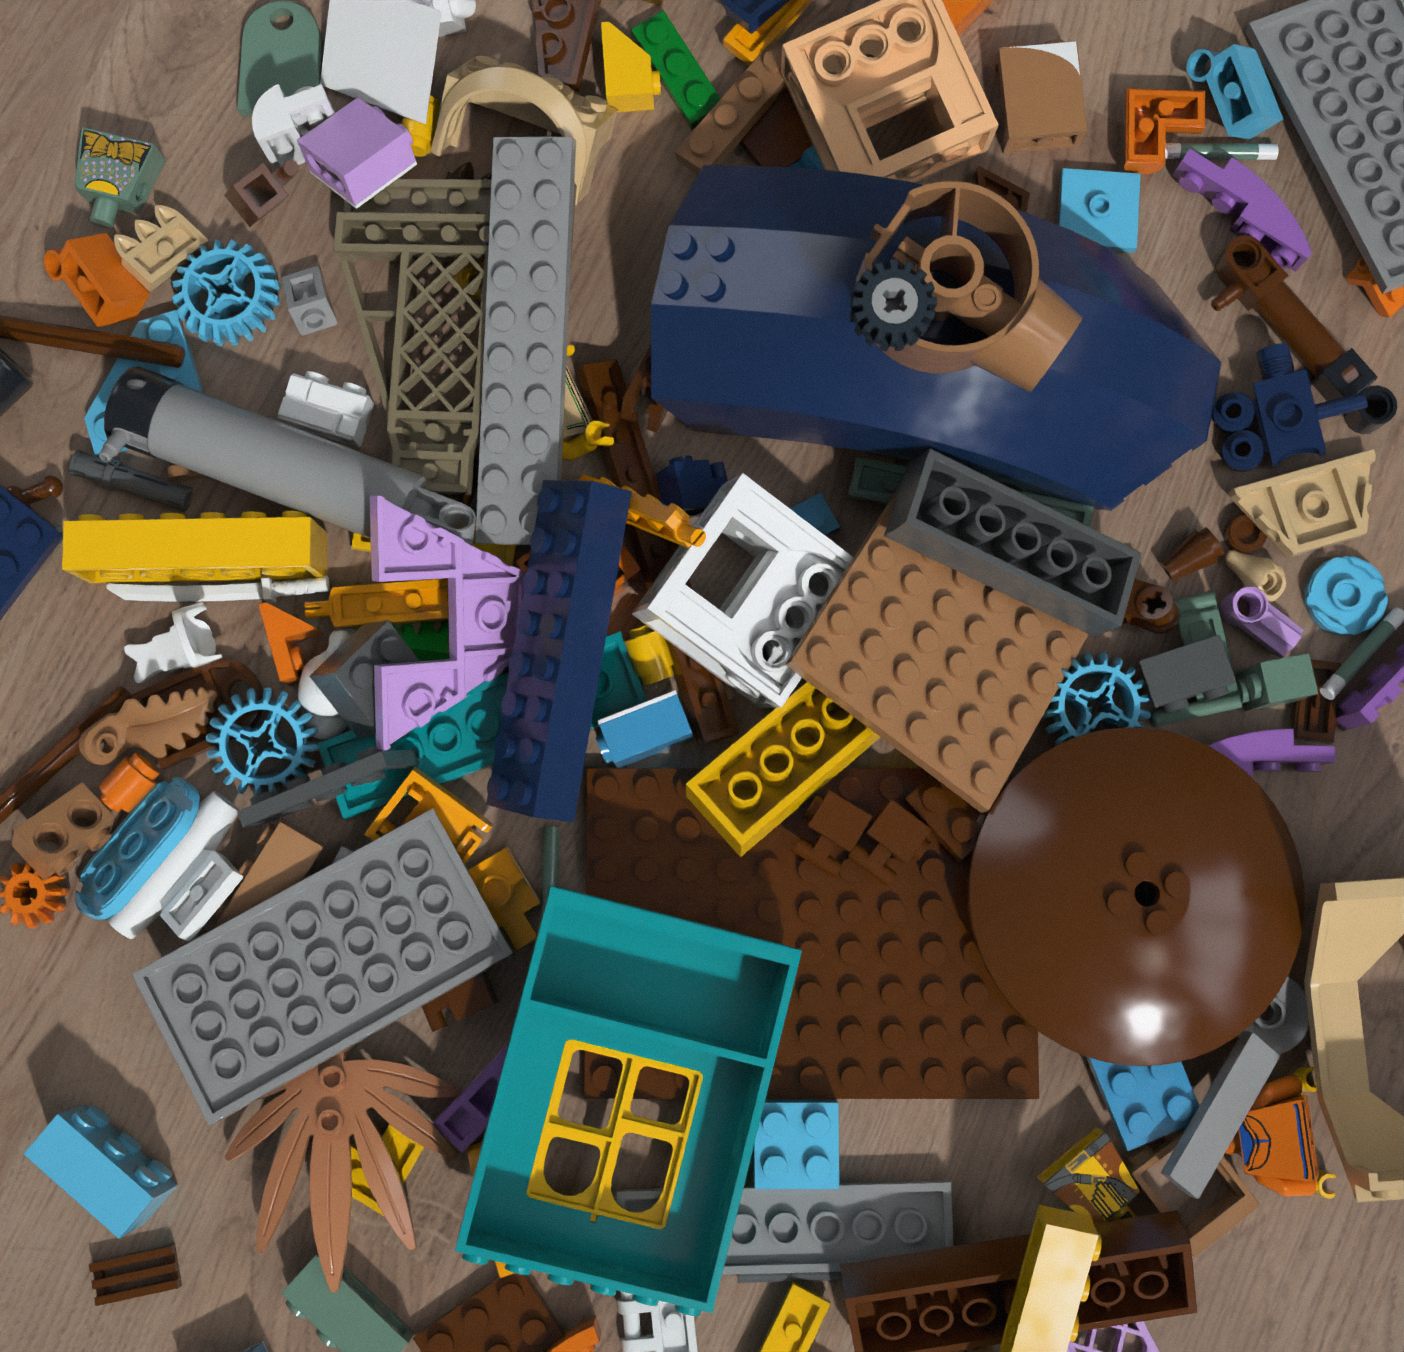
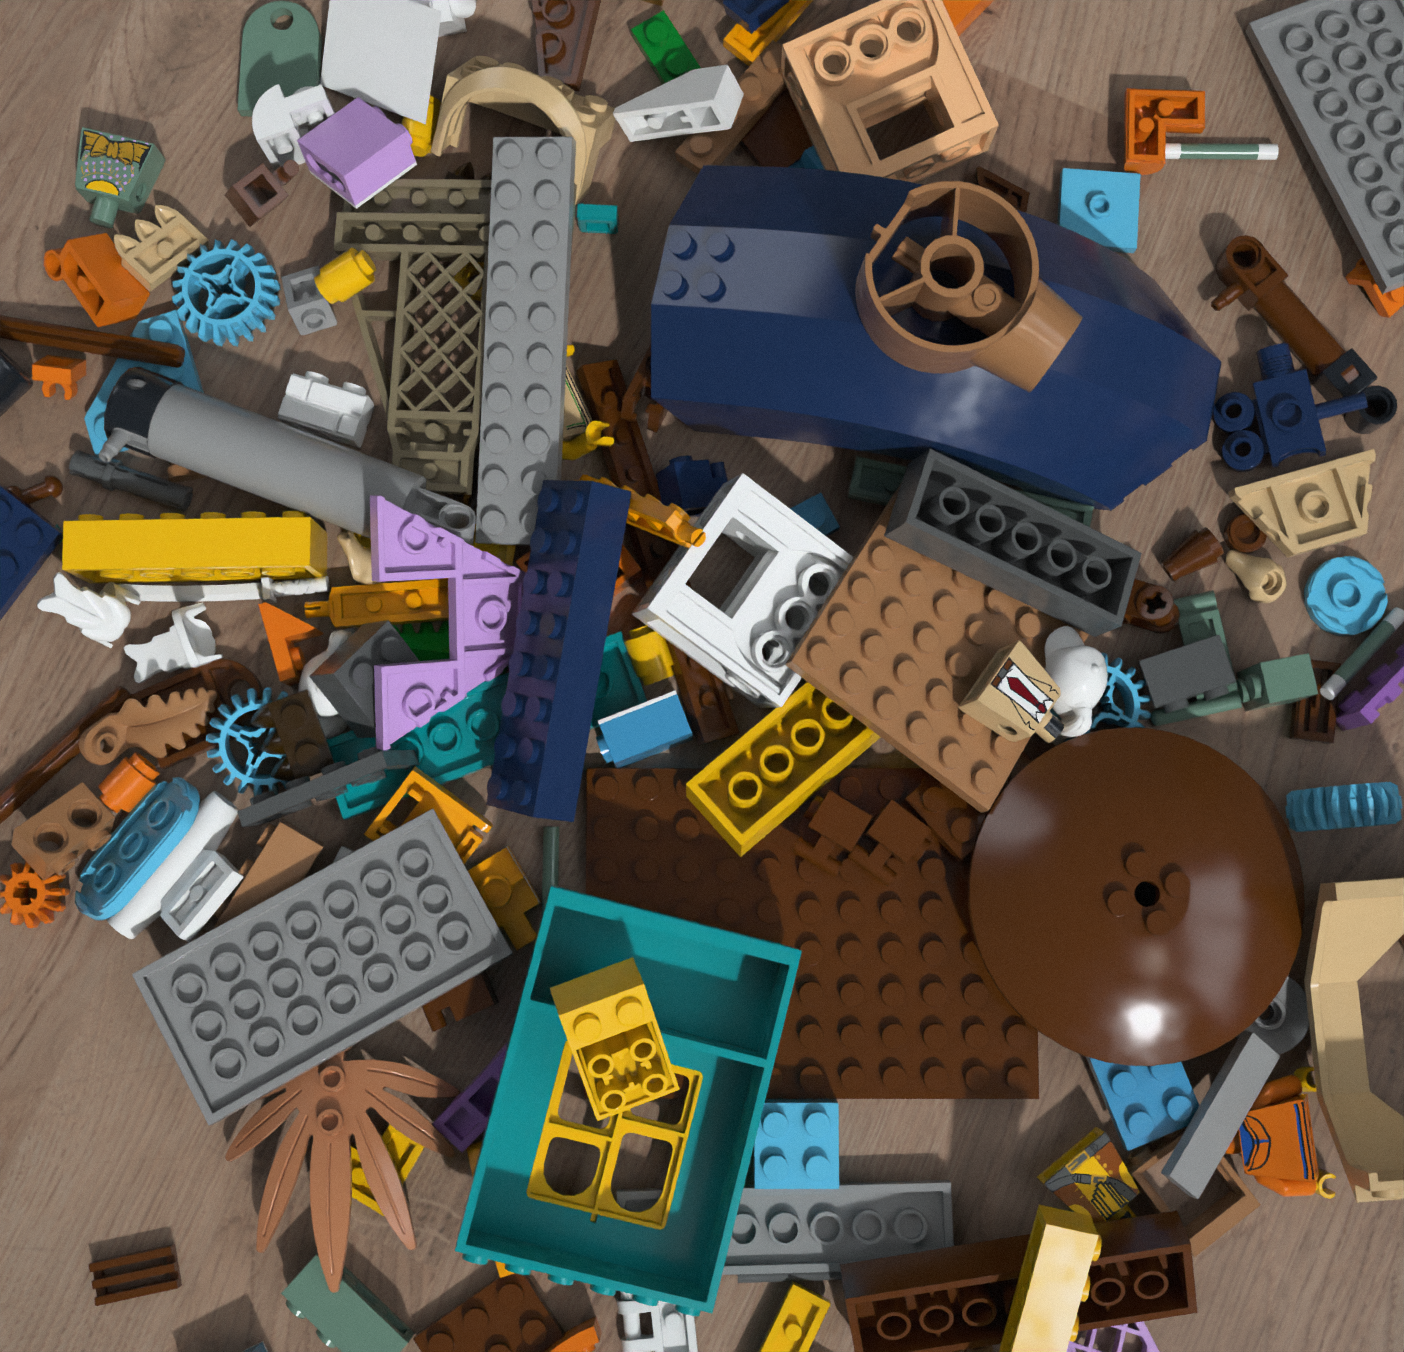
medium azure brick [23,1104,178,1239] -> none
yellow slope [601,22,661,112] -> none
black wheel [849,259,937,351] -> none
medium nougat panel [994,39,1087,153] -> none
medium lavender slope [1172,149,1312,272] -> none
medium azure hinge [1186,44,1283,139] -> none
medium lavender slope [1208,729,1335,777] -> none
lavender piece [1219,587,1304,658] -> none
none -> orange tile [32,355,86,400]
none -> white hair [37,572,141,648]
none -> dark brown plate [251,689,335,781]
none -> yellow brick [314,247,376,304]
none -> tan animal [337,531,383,584]
none -> yellow slope [550,957,680,1121]
none -> teal tile [577,204,619,234]
none -> white slope [613,64,744,142]
none -> tan torso [958,640,1065,743]
none -> white hair [1044,626,1108,745]
none -> medium azure gear [1285,782,1403,832]

